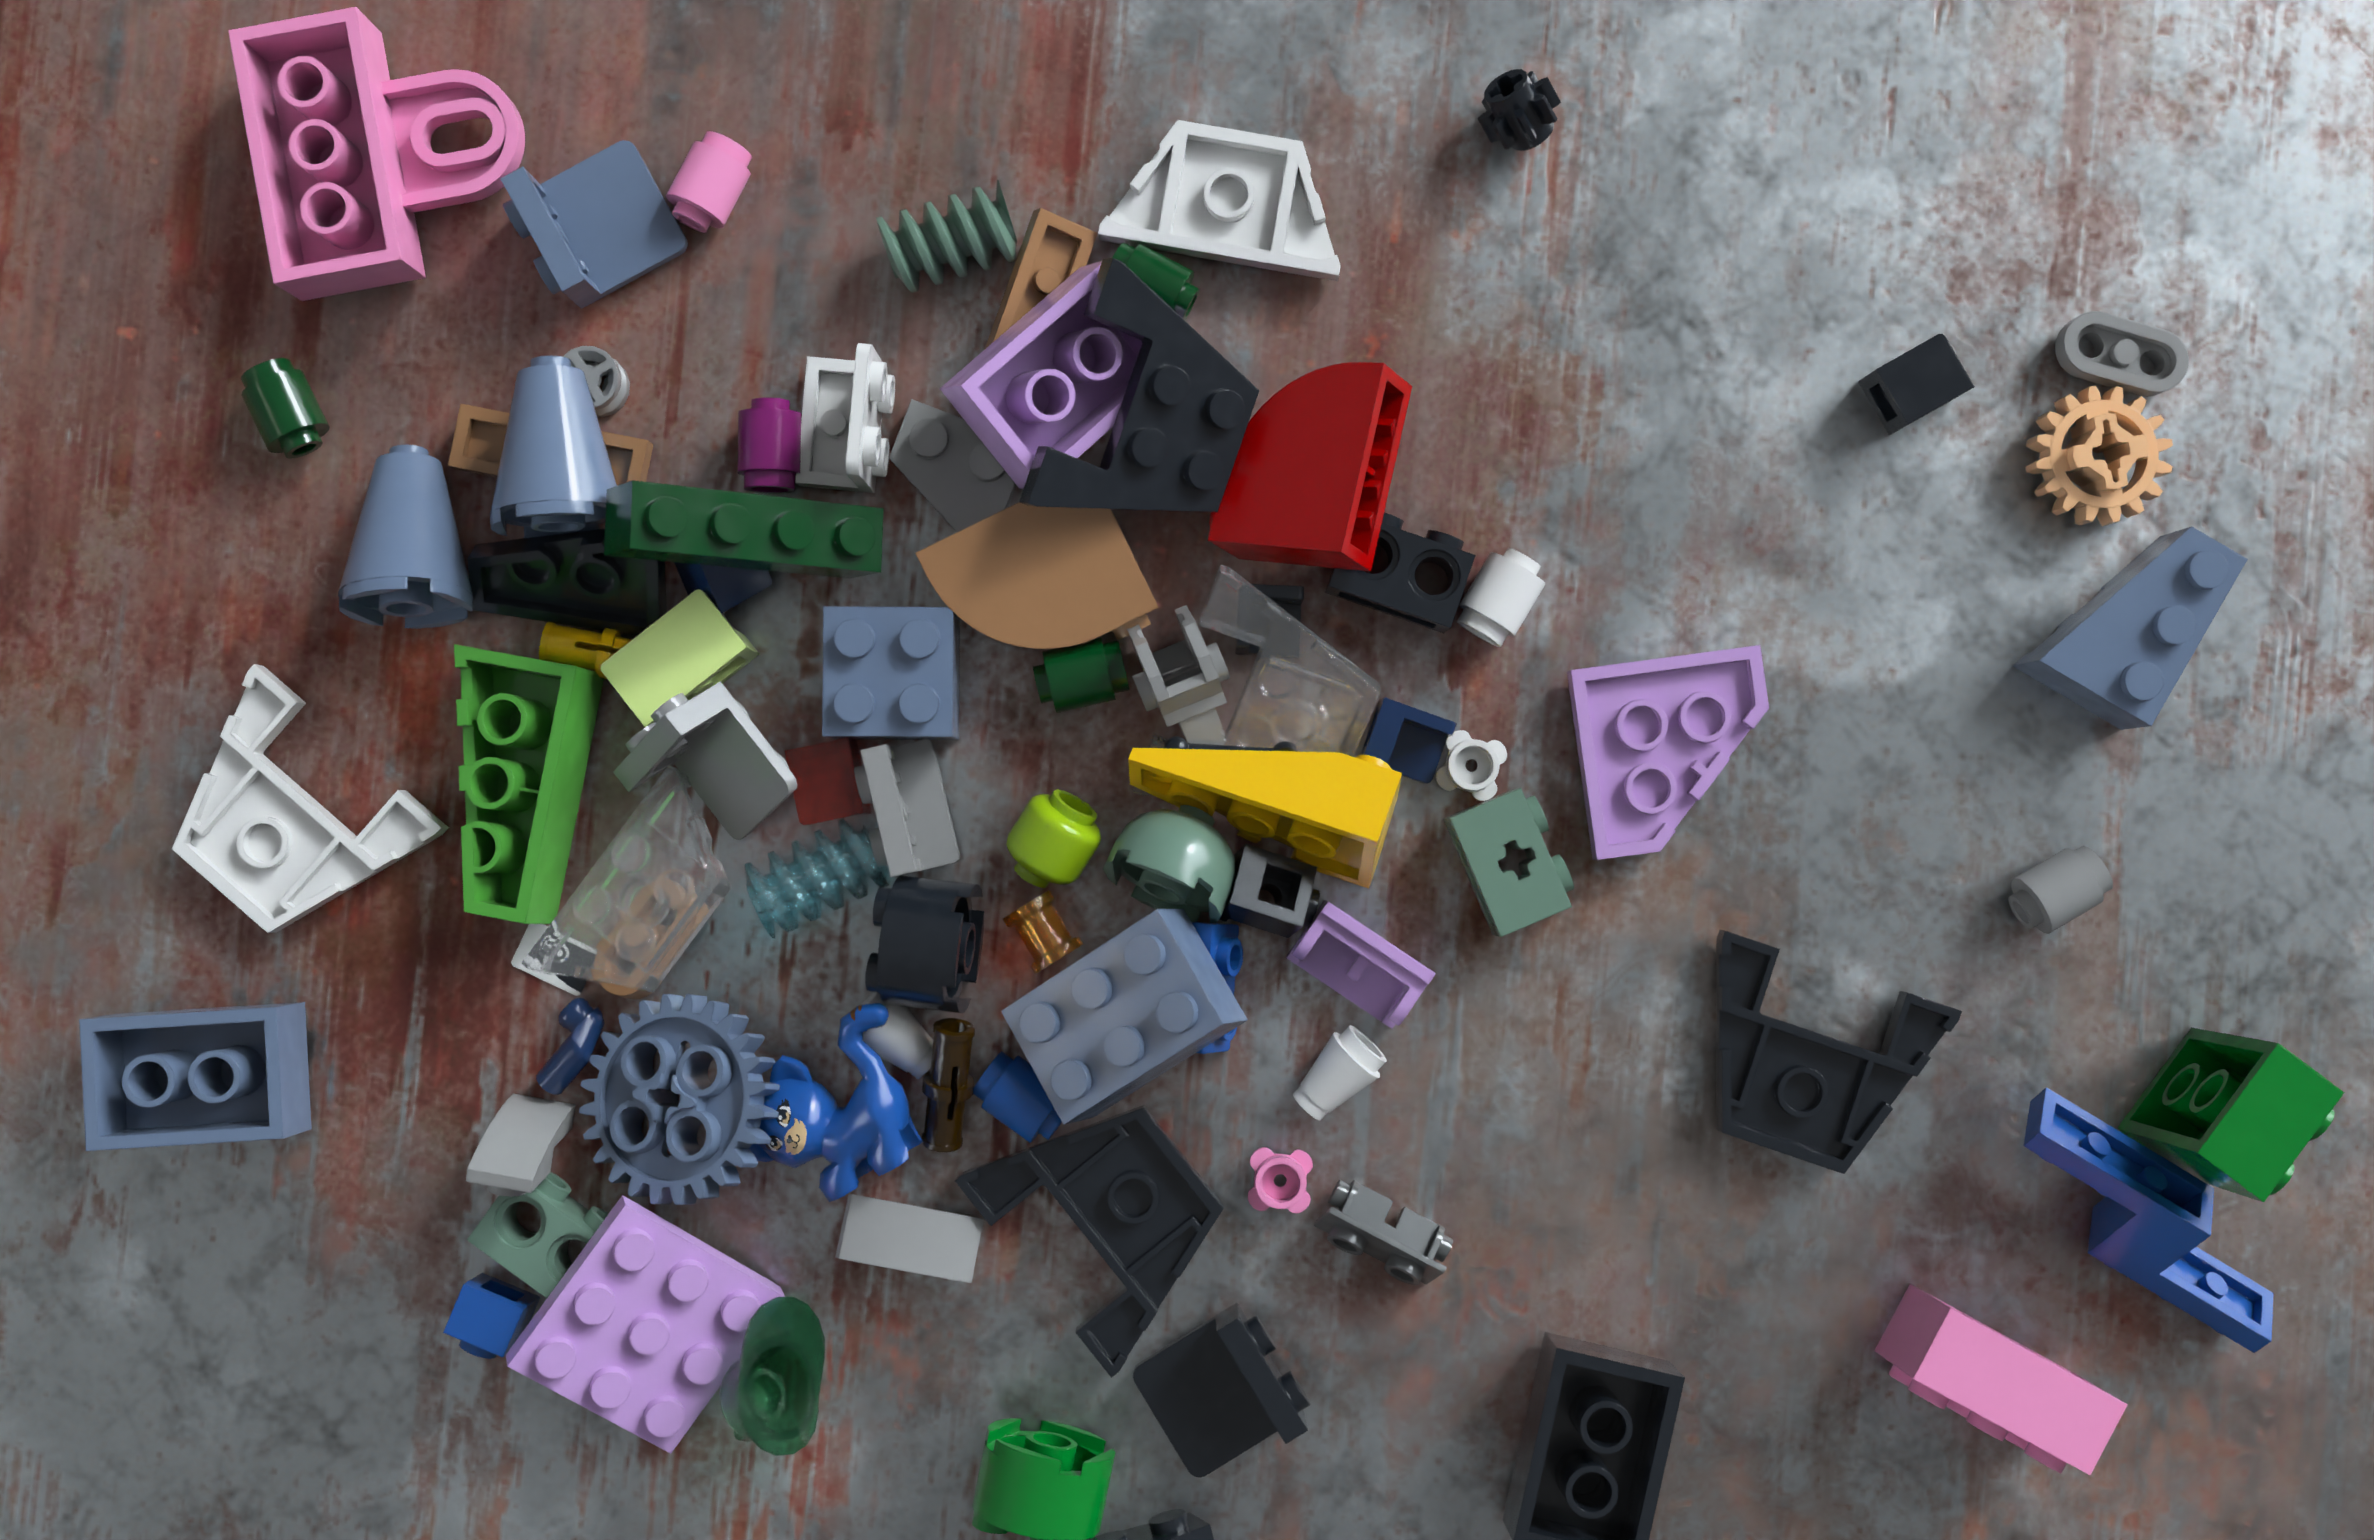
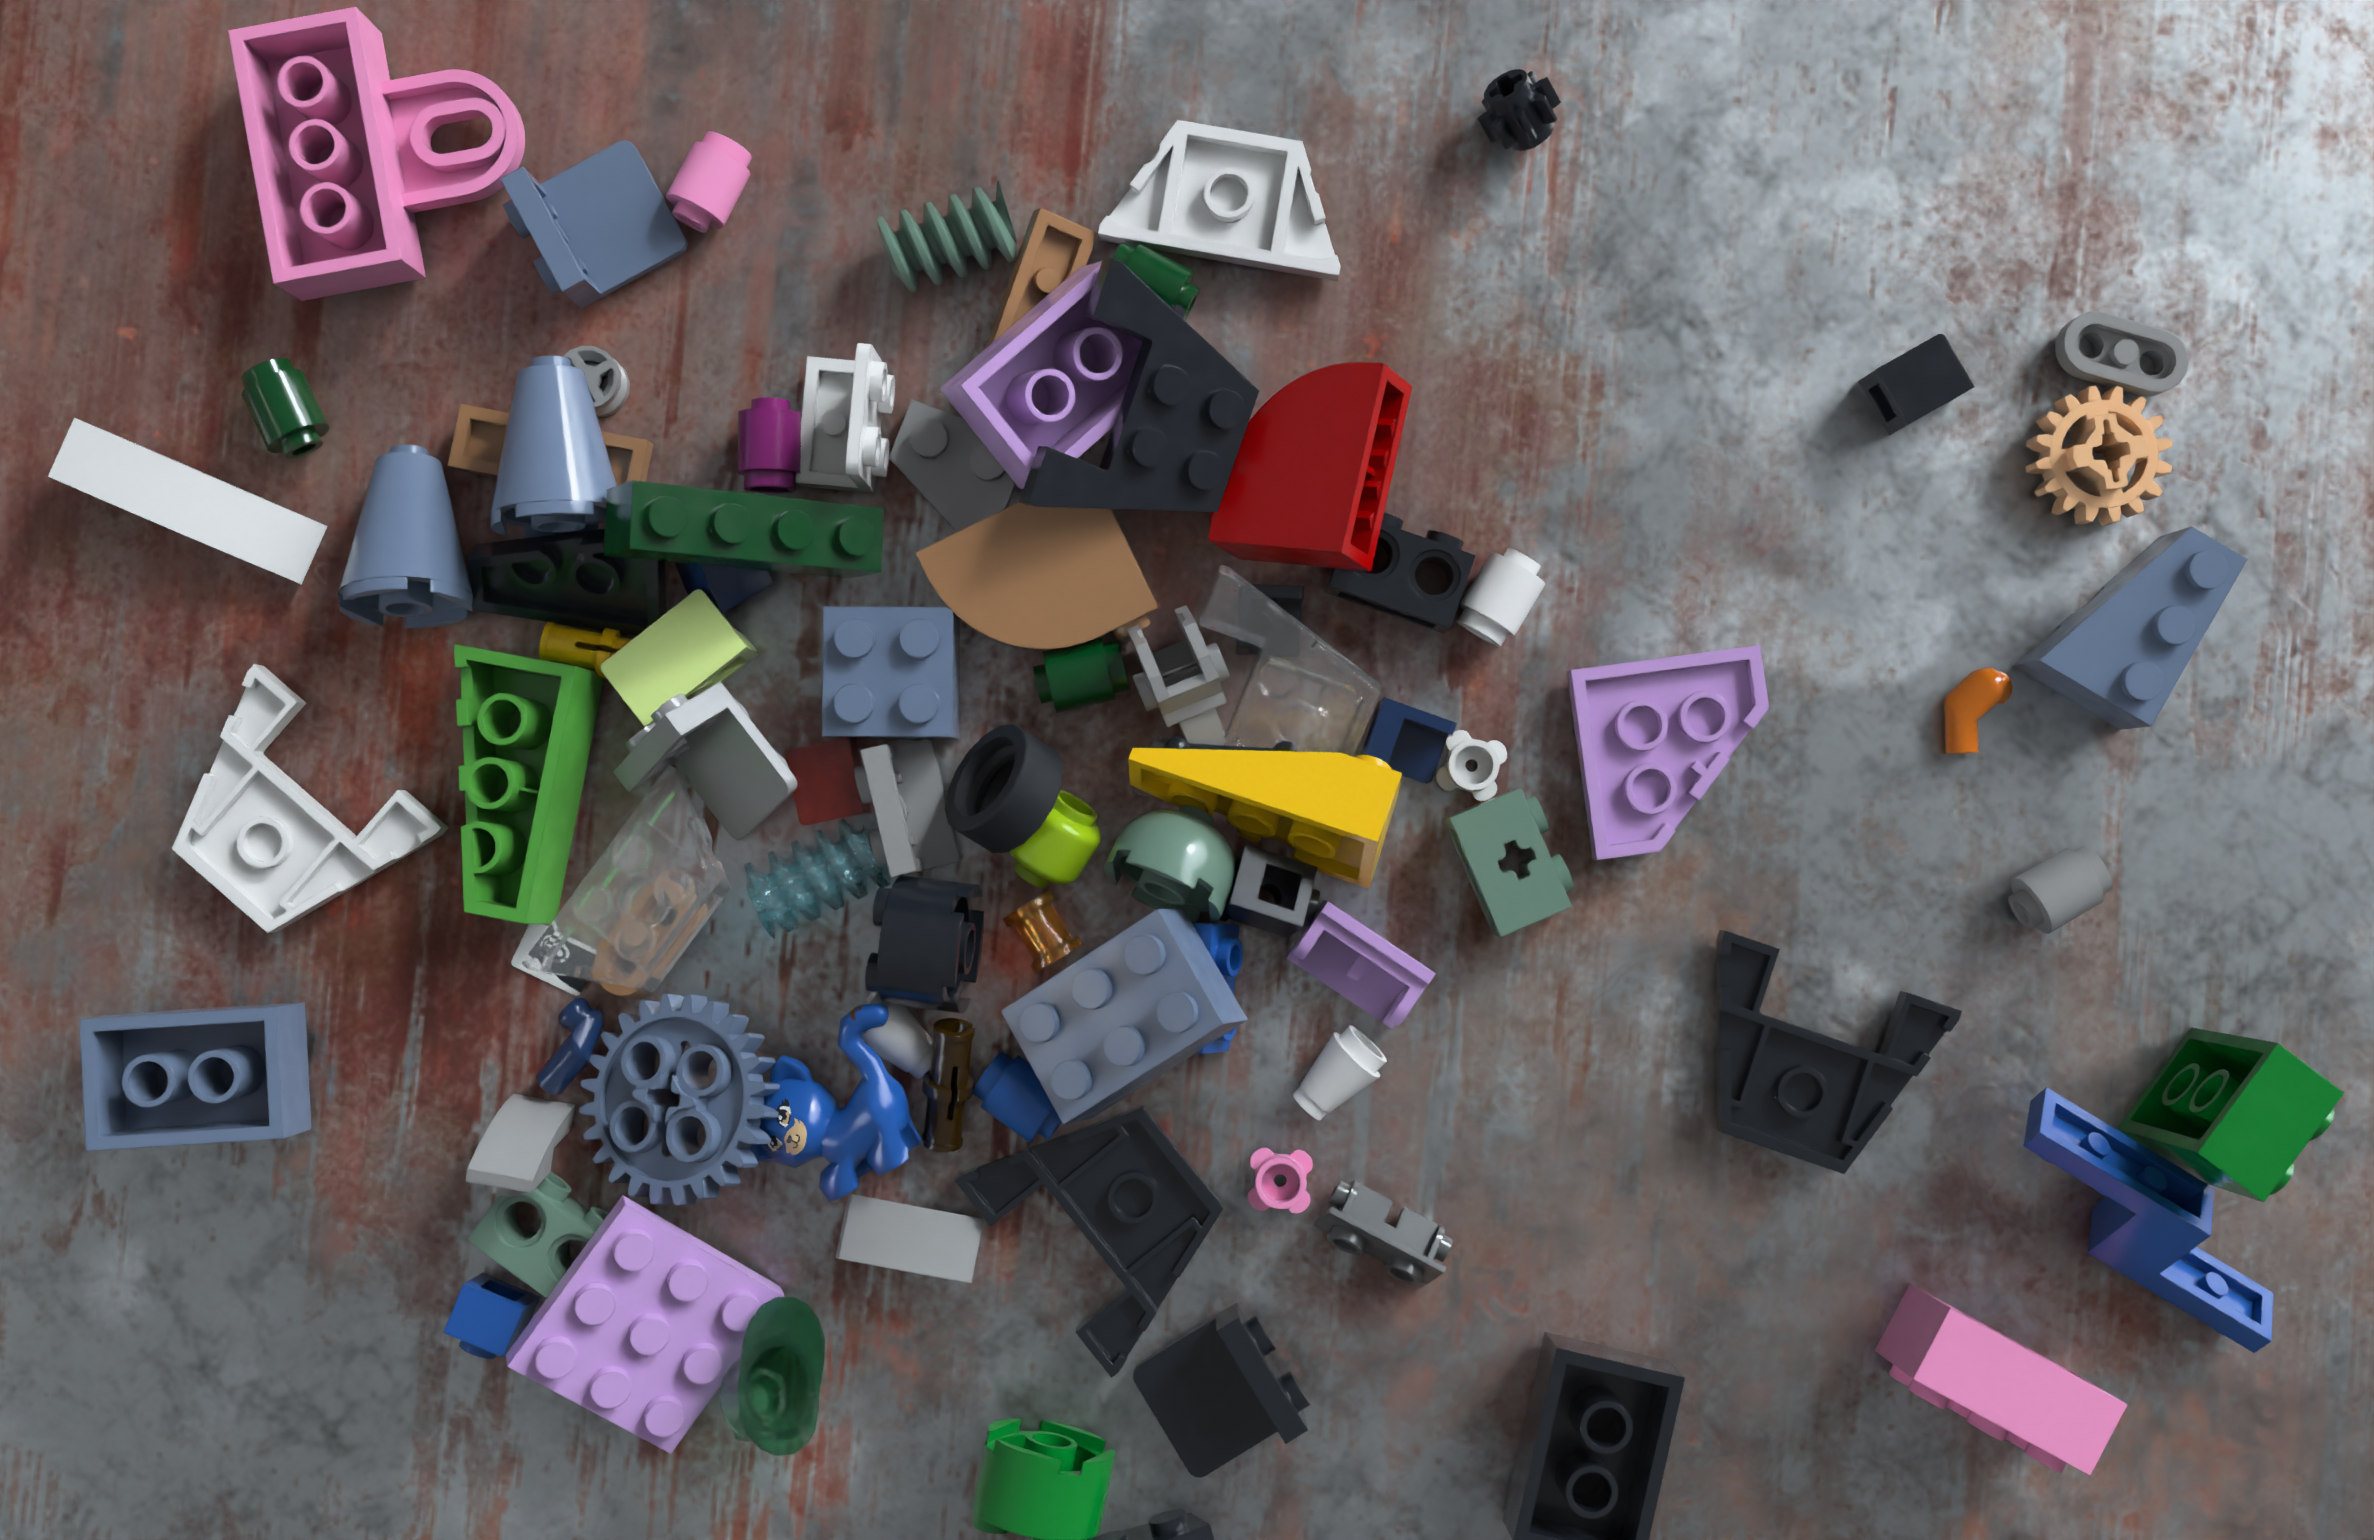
none -> white slope [48,418,327,584]
none -> black tyre [945,724,1064,853]
none -> orange arm [1944,667,2013,754]

